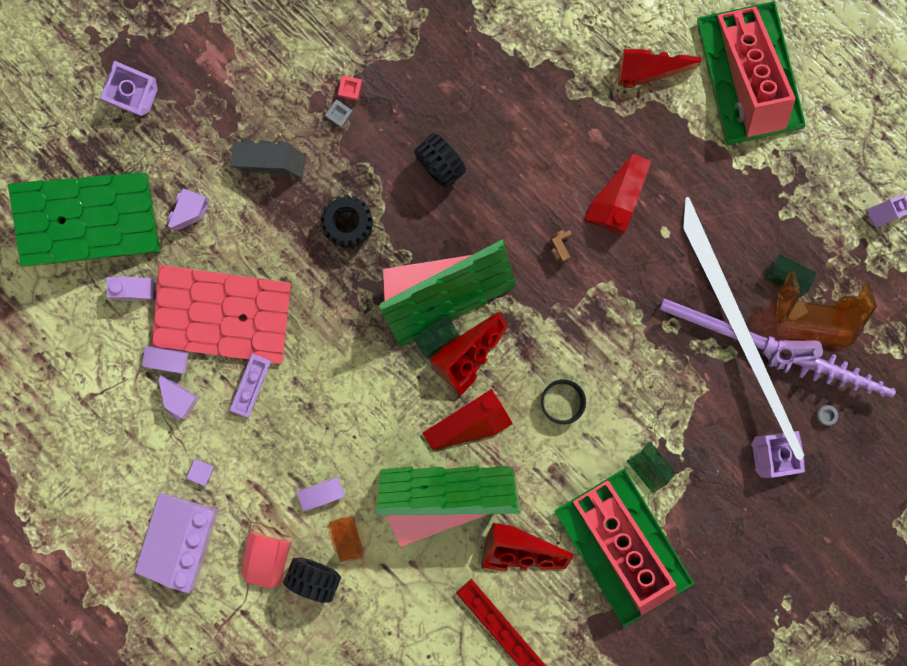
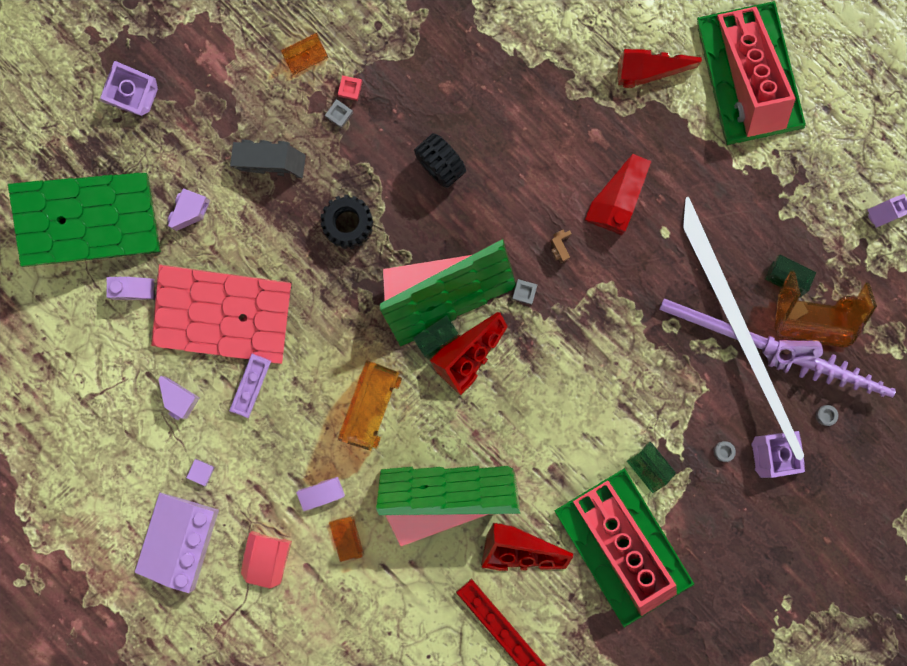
lavender slope [142,346,188,373] -> none
black tyre [283,558,341,603] -> none
red wedge [422,389,513,450] -> none
black tyre [541,379,586,425] -> none
none -> clear orange panel [281,33,328,75]
none -> clear orange windscreen [338,360,402,451]
none -> light grey tile [512,279,537,305]
none -> light grey tile [713,441,736,462]

